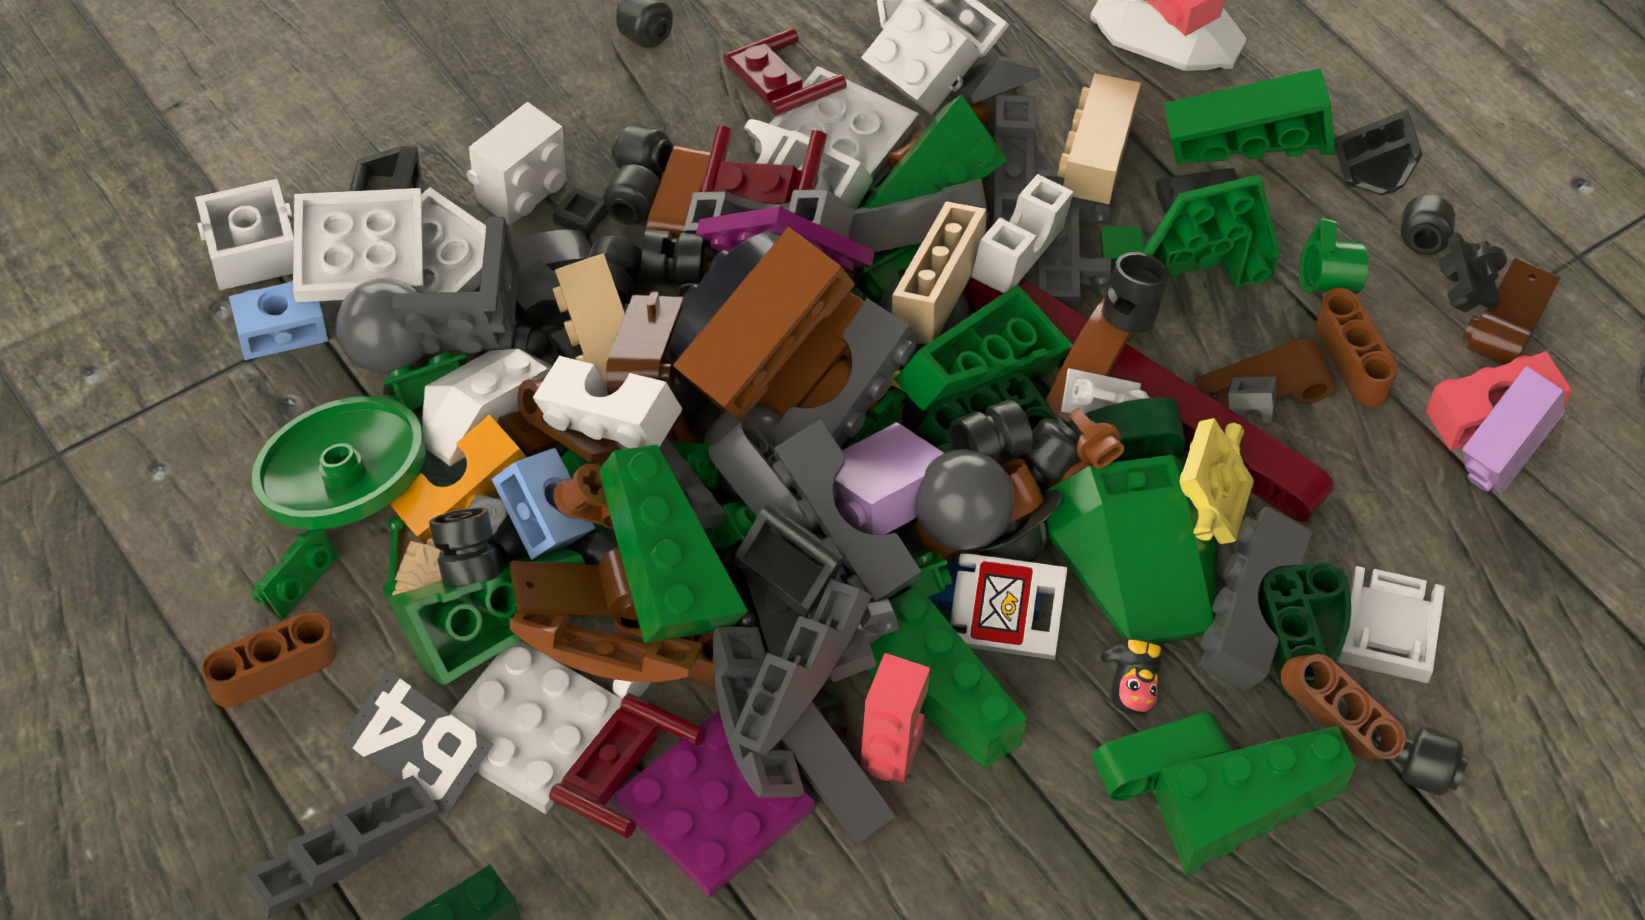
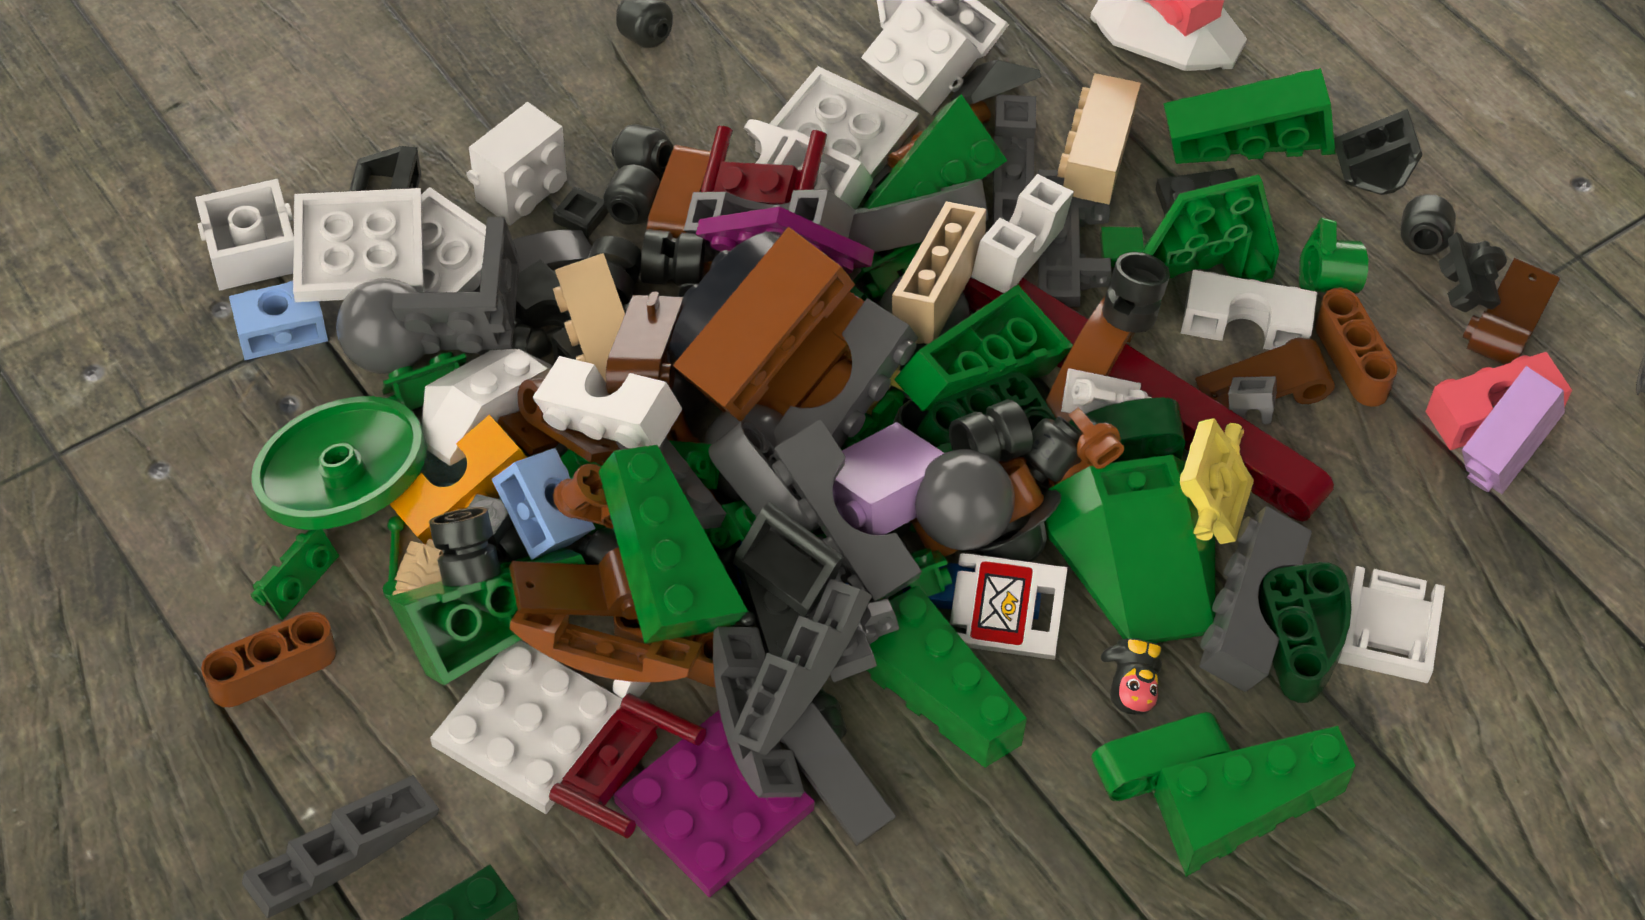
sticker [340,670,494,816] -> none
dark red plate [723,27,847,116] -> none
coral arch [860,653,930,783] -> none
dark orange beam [1281,654,1406,759] -> none
pearl dark grey head [1395,728,1469,796] -> none
none -> white arch [1181,270,1317,350]

